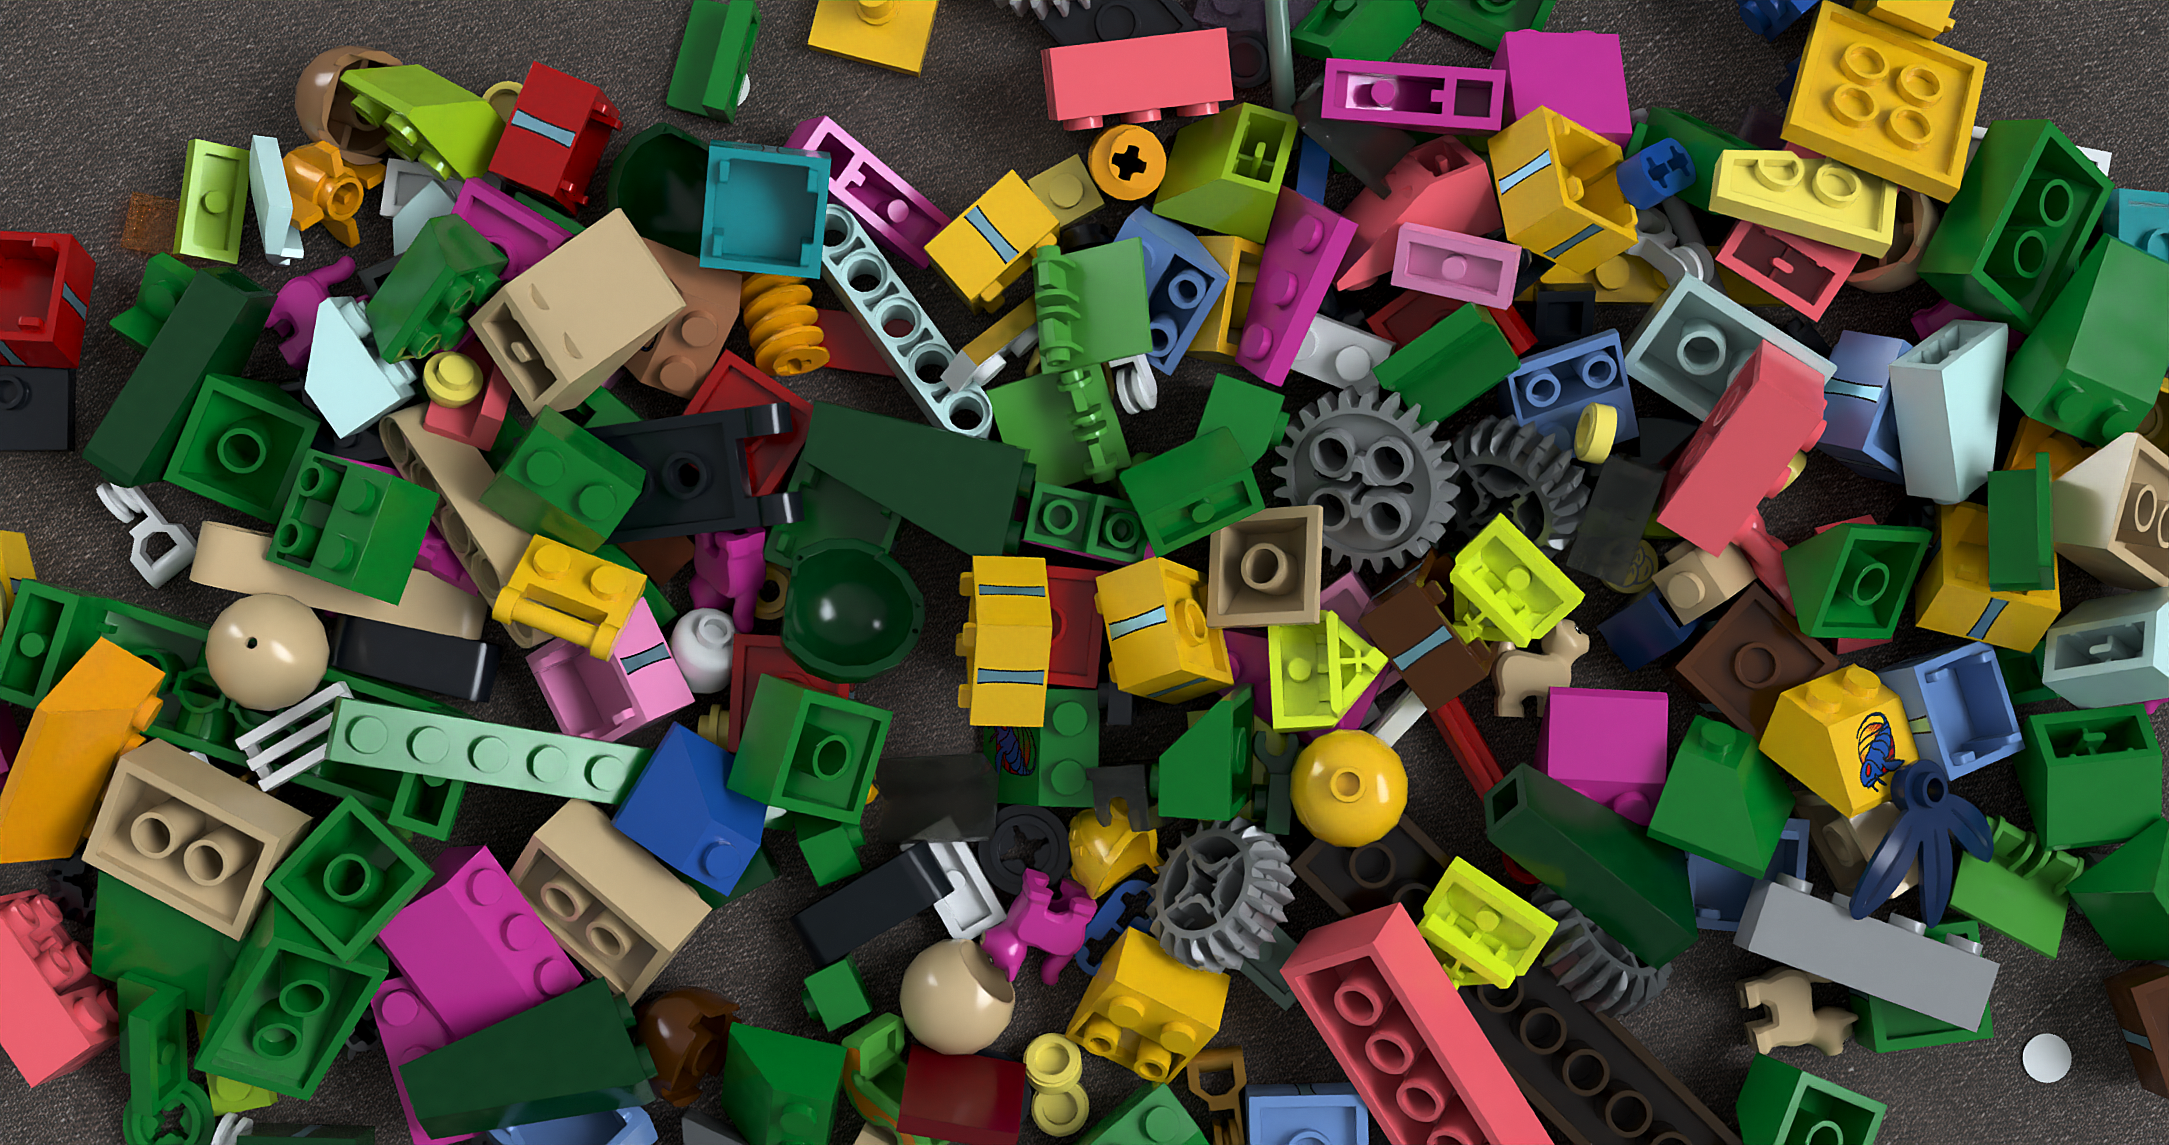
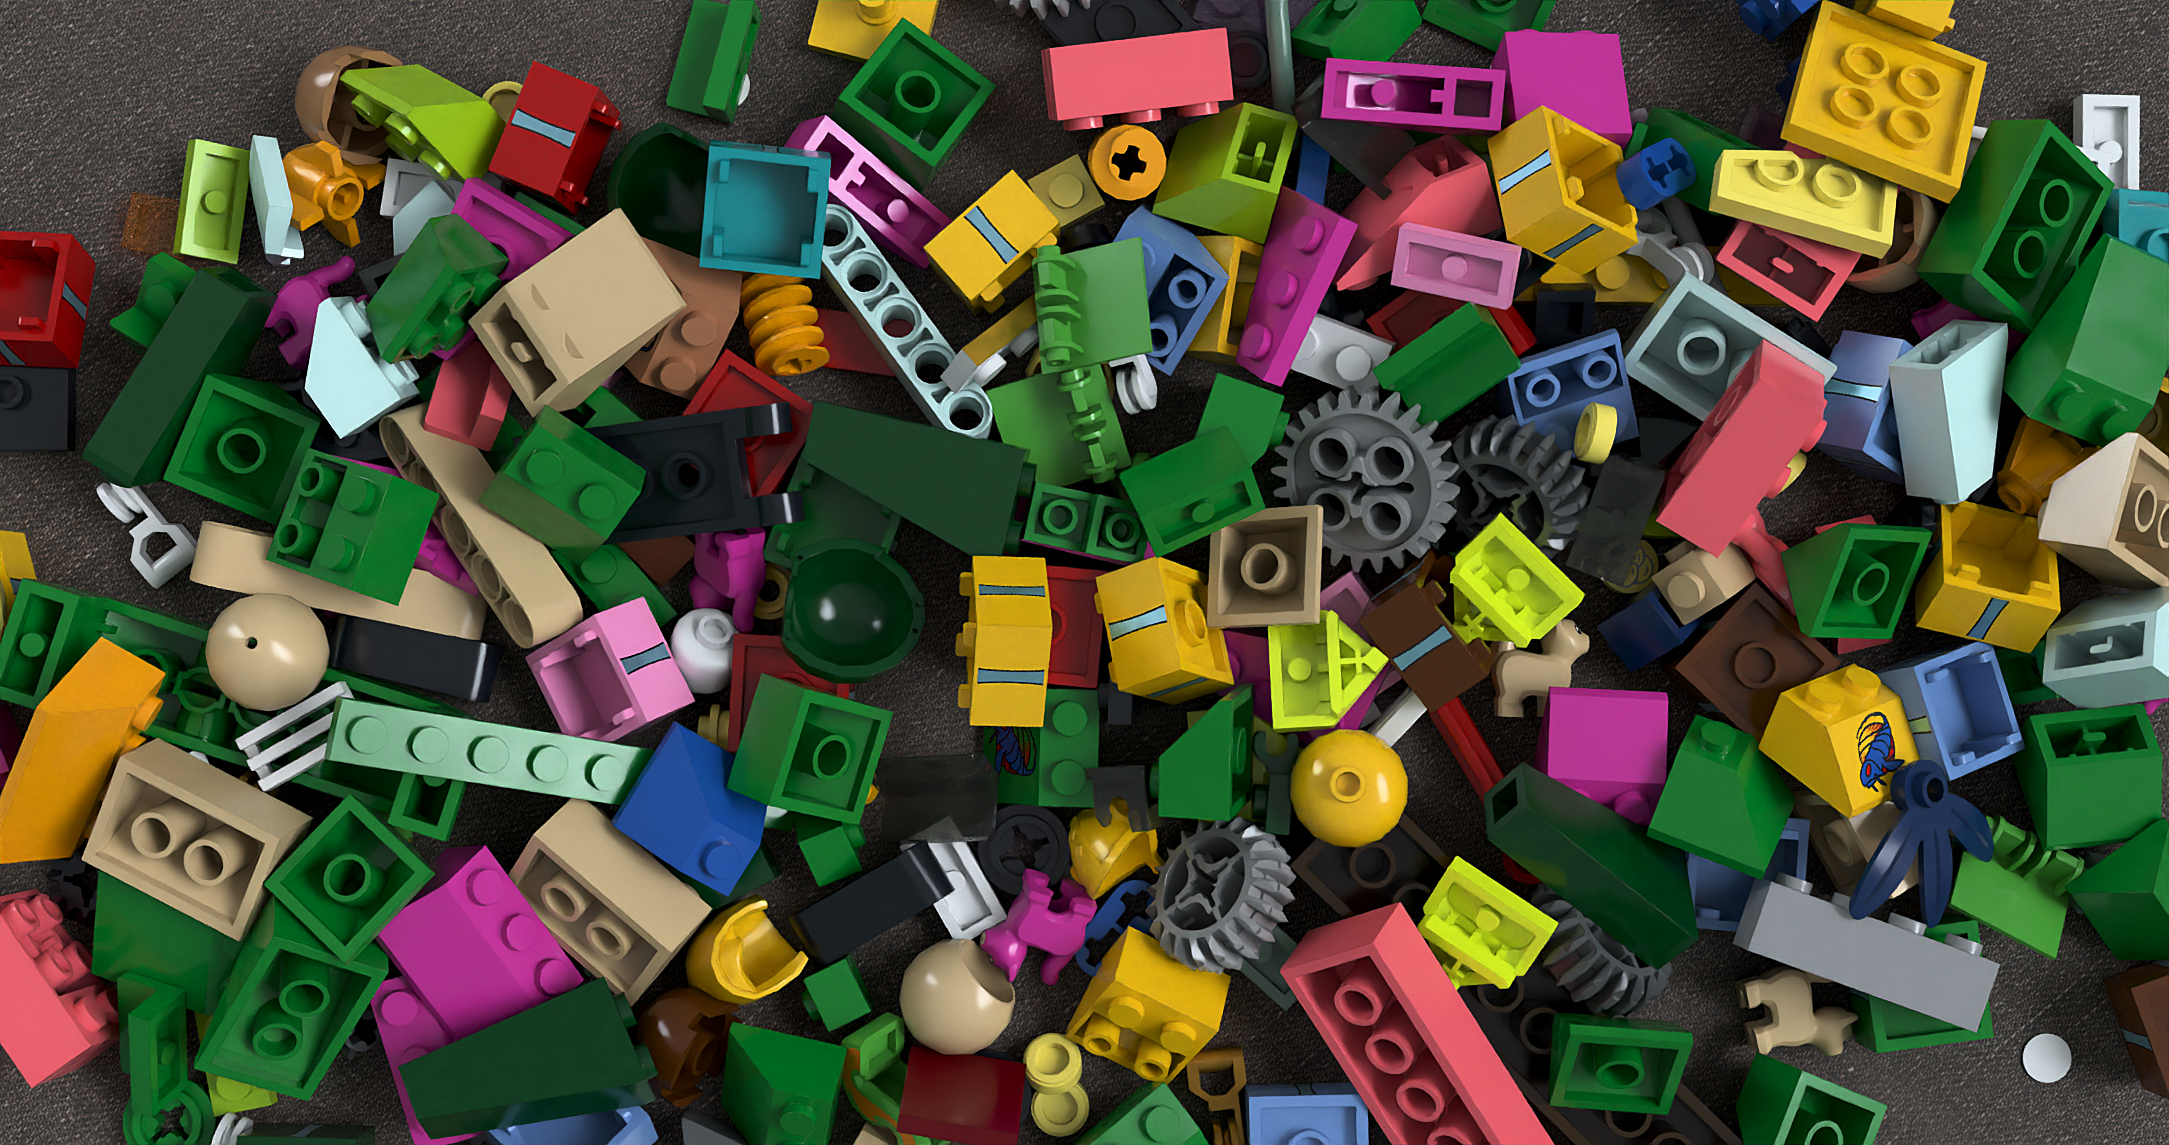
light yellow plate [422,351,483,408] -> none
yellow plate [492,534,647,662] -> none
green panel [1987,452,2055,592] -> none
none -> yellow piece [685,894,809,1005]
none -> green slope [830,17,997,194]
none -> green slope [1548,1012,1693,1115]
none -> white plate [2073,94,2140,213]

